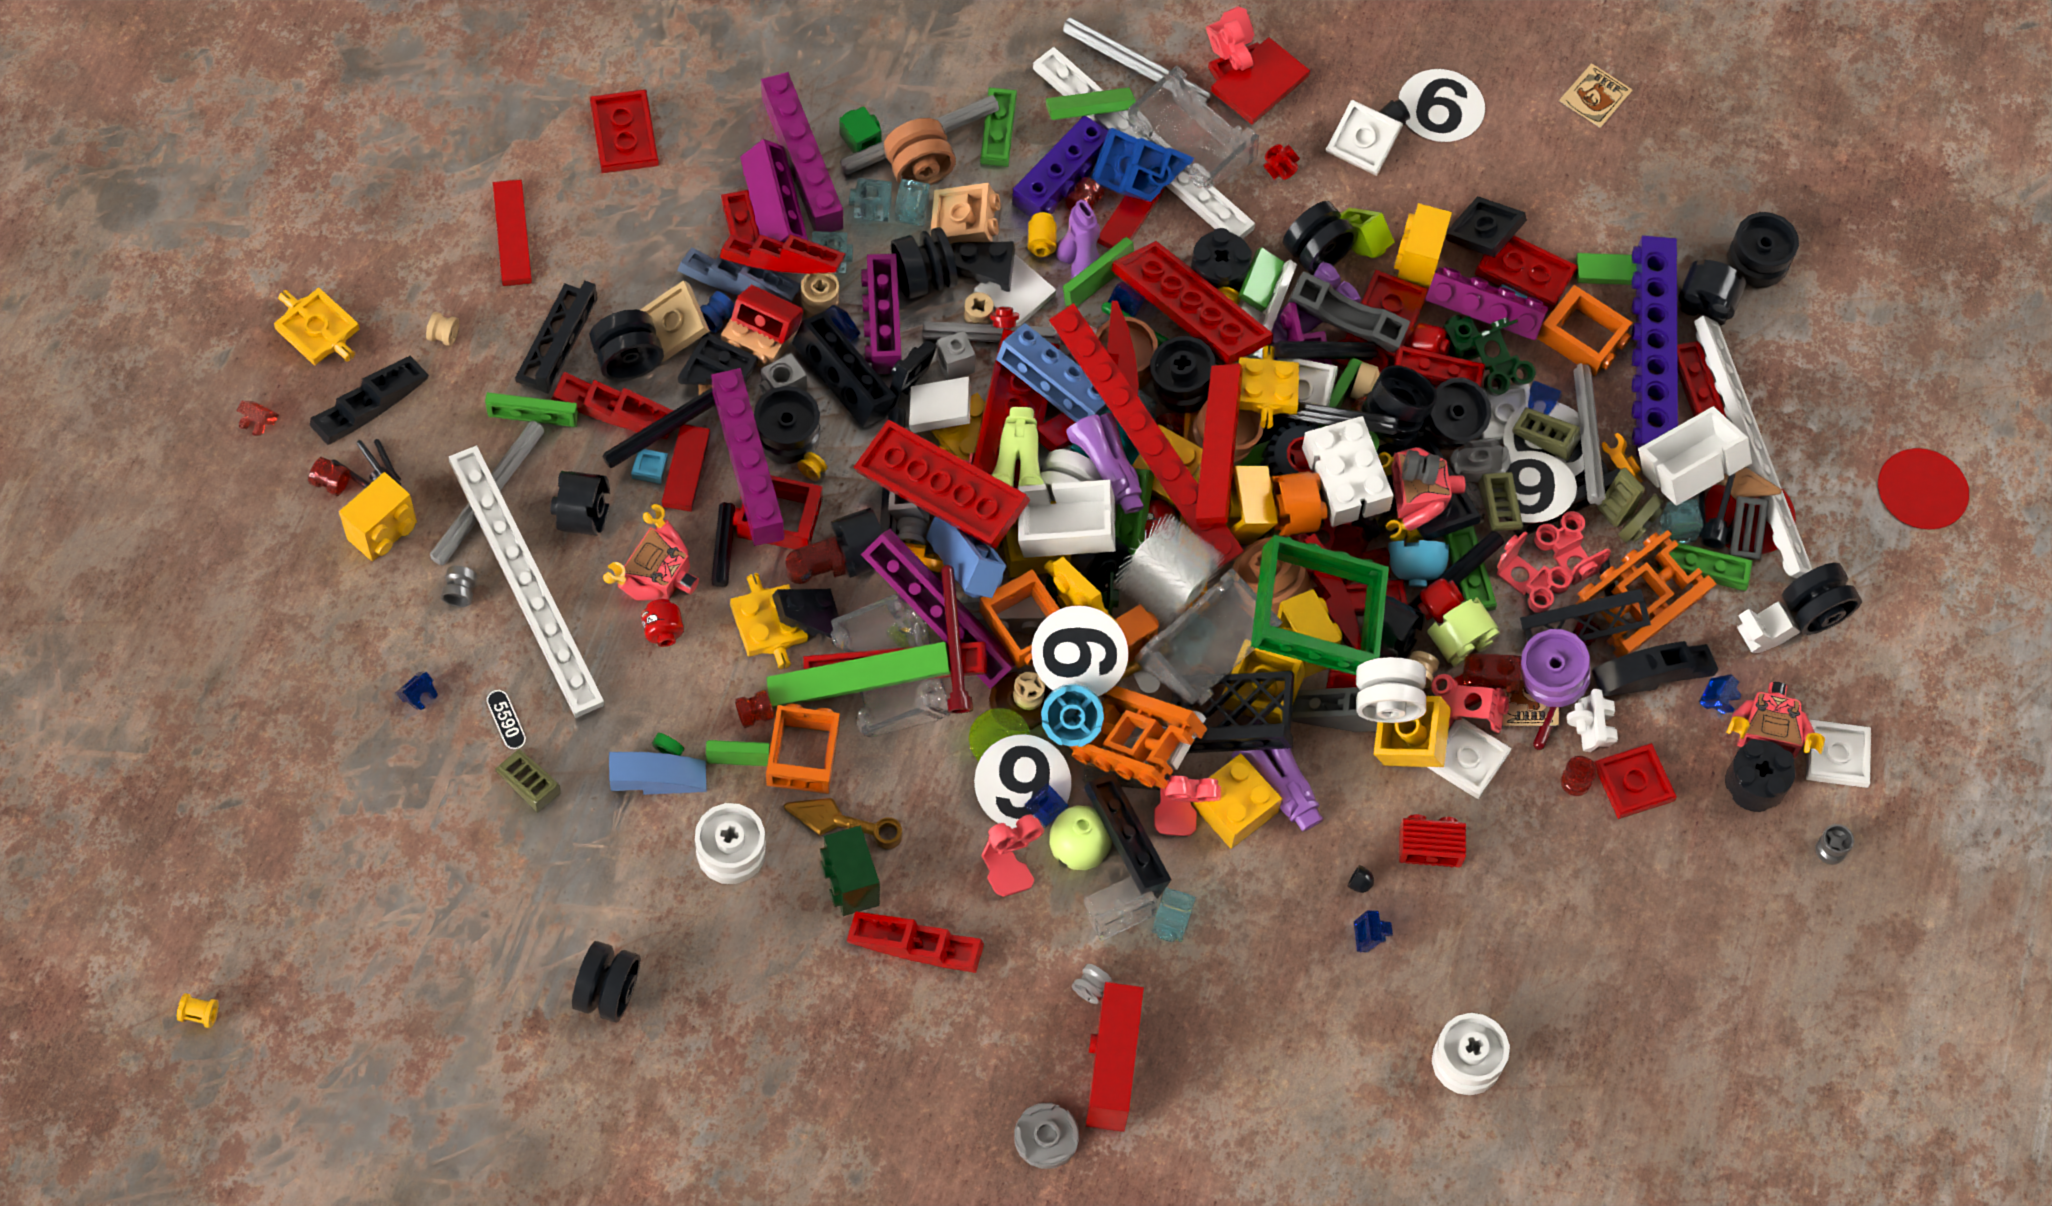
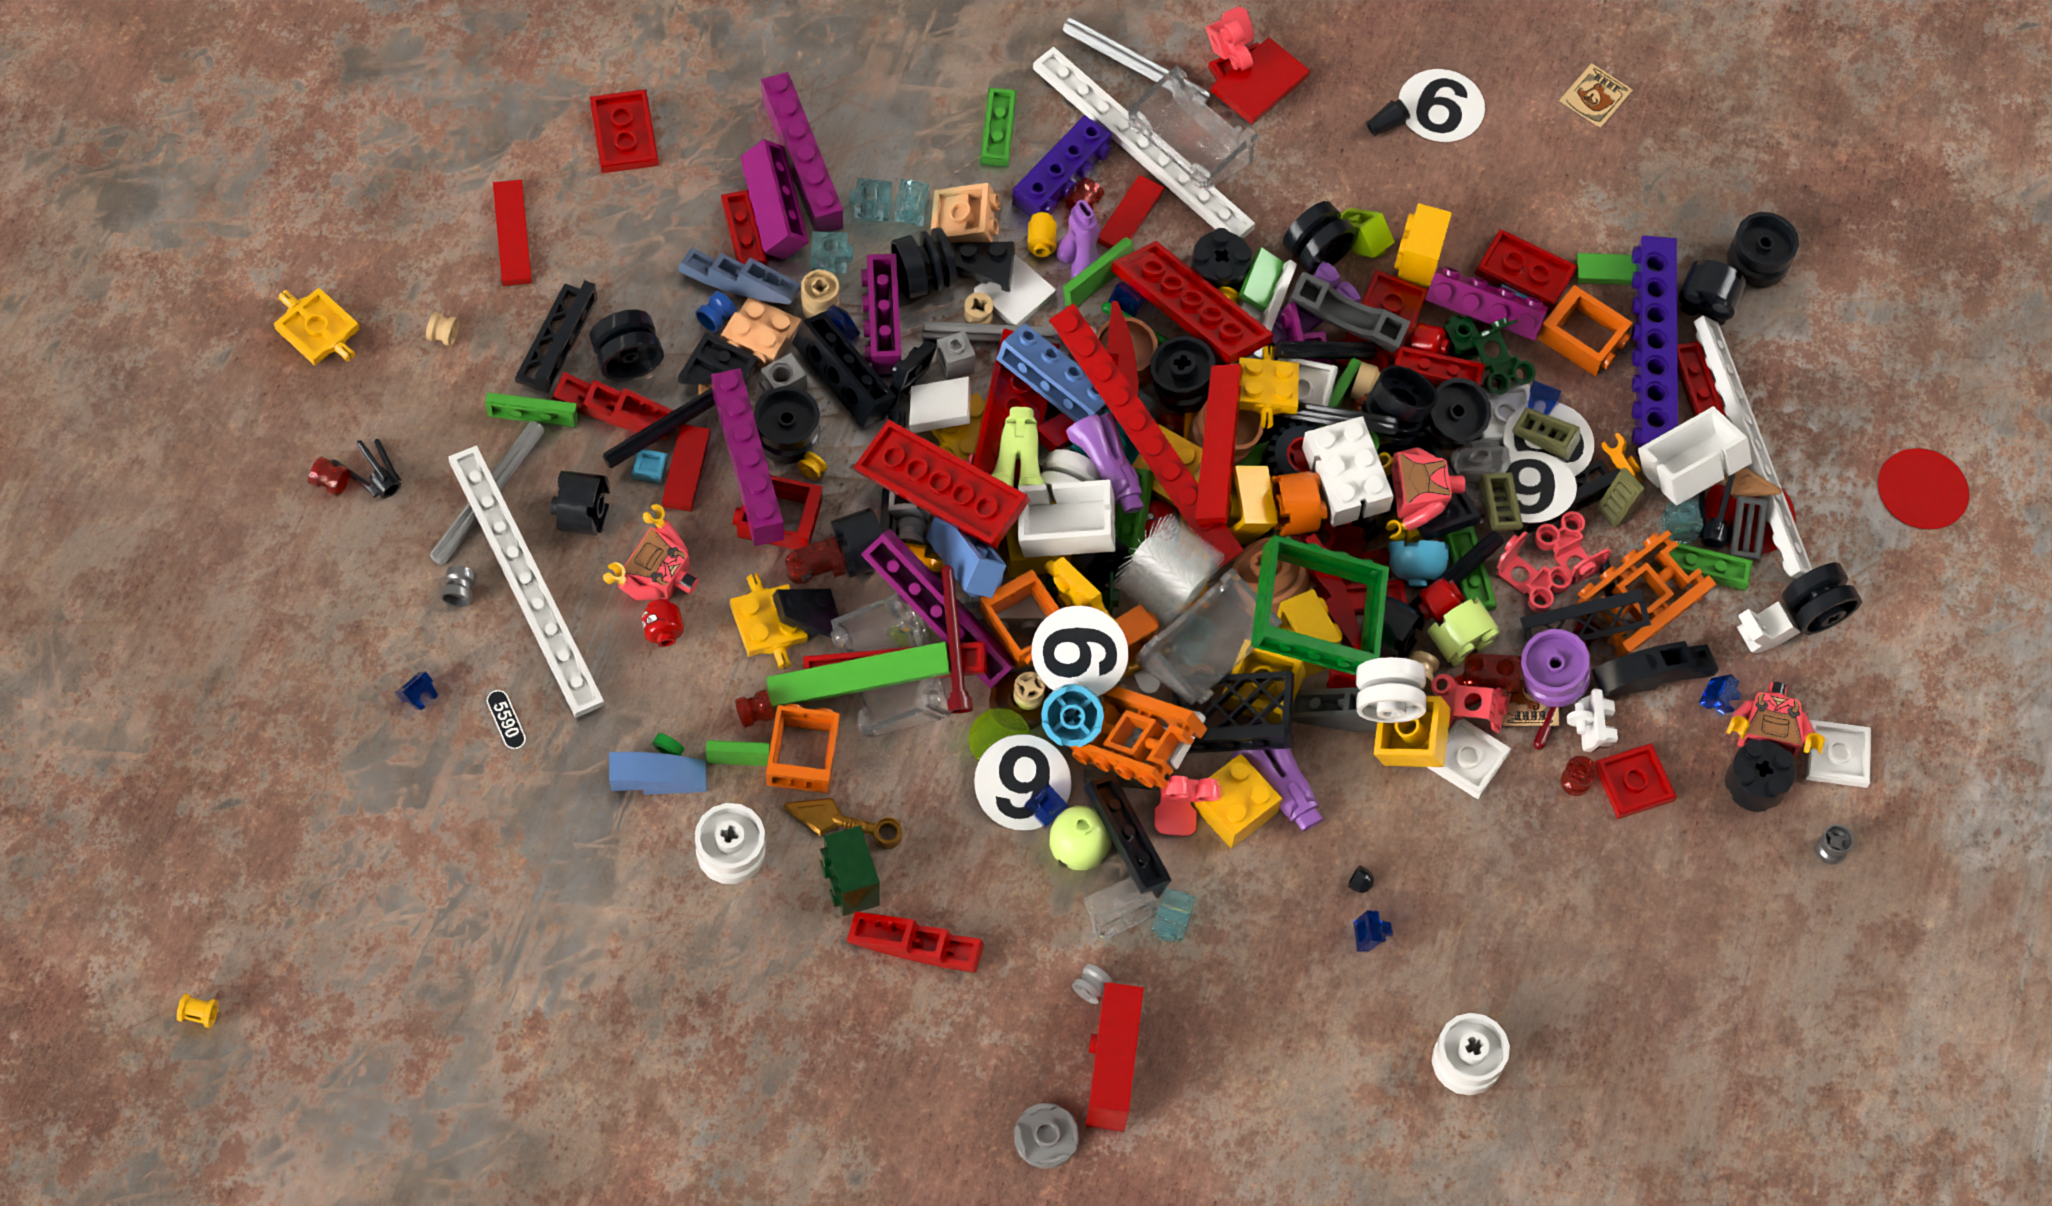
clear red tile [237,400,279,436] -> none
black slope [310,355,429,445] -> none
yellow brick [339,472,417,562] -> none
olive slope [495,749,561,813] -> none
black wheel [572,941,641,1023] -> none
tan plate [640,280,710,362] -> none
black axle [711,502,735,587] -> none
red slope [720,234,845,274] -> none
red brick [731,284,804,344] -> none
green brick [839,106,882,154] -> none
light grey axle [840,95,999,174] -> none
nougat wheel [884,118,956,189] -> none
coral piece [981,814,1044,897] -> none
red plate [990,307,1019,328] -> none
bright green tile [1046,87,1136,120] -> none
blue slope [1090,128,1194,202] -> none
red gear [1263,144,1300,180] -> none
white tile [1326,100,1403,176] -> none
red brick [1399,814,1466,868] -> none
dark grey wheel [1402,450,1440,486] -> none
black plate [1446,196,1527,258] -> none
light grey axle [1573,363,1606,505] -> none
olive plate [1617,493,1664,543] -> none

